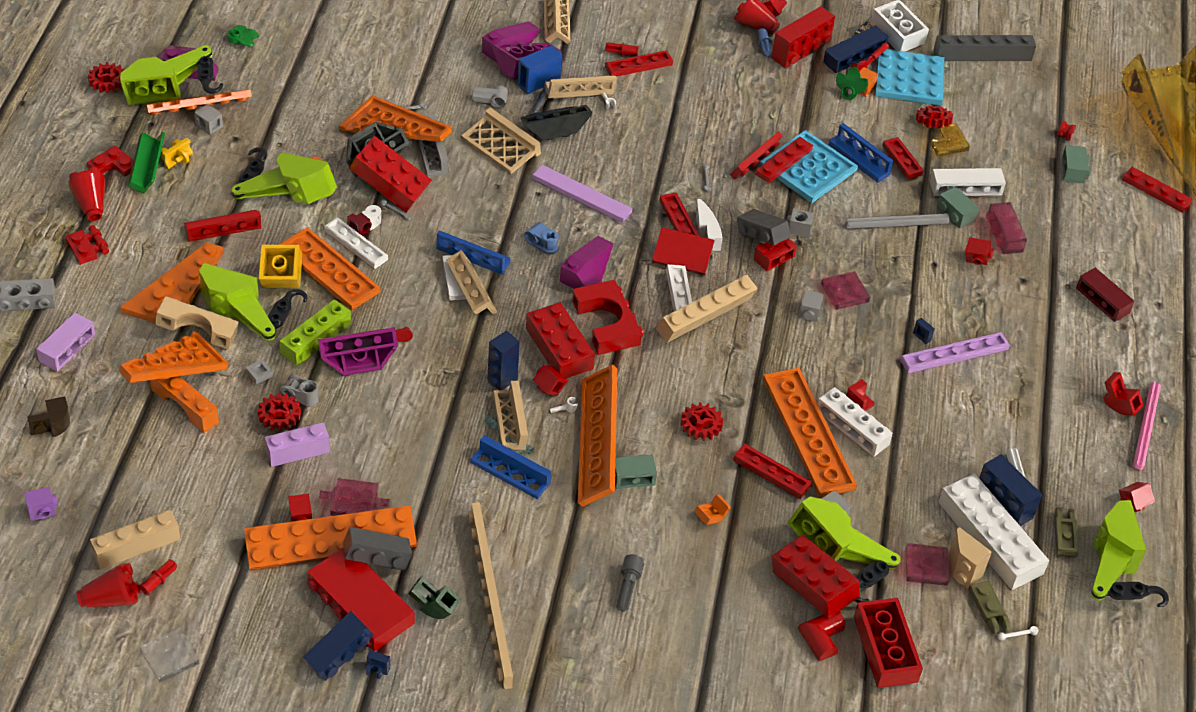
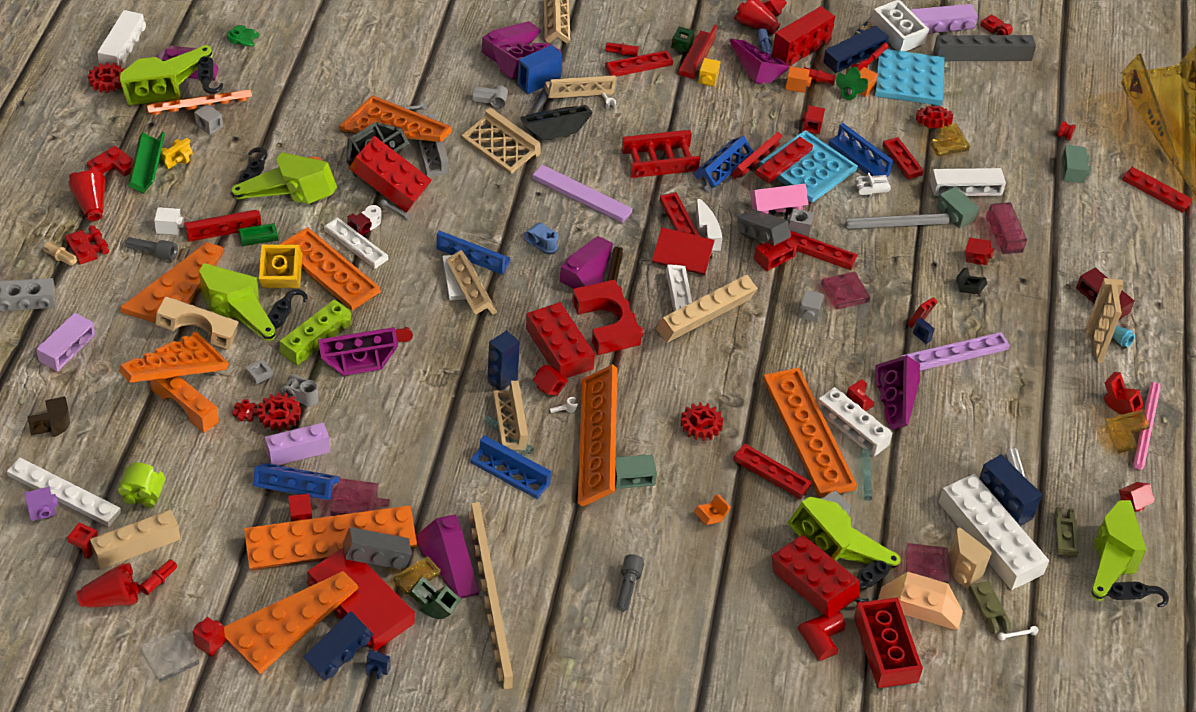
none -> white plate [7,458,121,527]
none -> tan axle [43,242,77,266]
none -> red panel [67,522,98,559]
none -> white brick [97,10,146,66]
none -> lime brick [118,462,166,508]
none -> dark grey piece [125,237,178,261]
none -> white brick [154,207,184,235]
none -> red brick [192,617,226,656]
none -> orange wing [224,571,358,674]
none -> red plant [232,399,258,422]
none -> green tile [238,223,278,246]
none -> blue fence [253,463,340,500]
none -> clear yellow plate [393,556,440,595]
none -> magenta wedge [416,514,479,599]
none -> dark brown axle [607,246,623,283]
none -> red fence [621,130,701,178]
none -> dark green brick [671,26,694,53]
none -> red panel [678,25,717,79]
none -> blue fence [693,135,754,188]
none -> yellow brick [698,58,721,87]
none -> magenta wedge [730,39,789,84]
none -> bright pink brick [750,184,808,214]
none -> orange brick [786,66,812,93]
none -> red tile [789,230,858,270]
none -> red brick [802,105,825,135]
none -> red pin [804,67,837,85]
none -> white arm [855,173,891,197]
none -> clear light blue bar [862,449,872,501]
none -> magenta wedge [875,355,920,430]
none -> light nougat wedge [878,572,963,630]
none -> red tile [907,298,938,328]
none -> lavender brick [911,4,978,33]
none -> pearl dark grey bracket [956,268,988,294]
none -> red plate [980,14,1013,35]
none -> tan fence [1085,278,1123,363]
none -> clear yellow plate [1105,409,1150,454]
none -> medium azure cone [1112,326,1135,347]

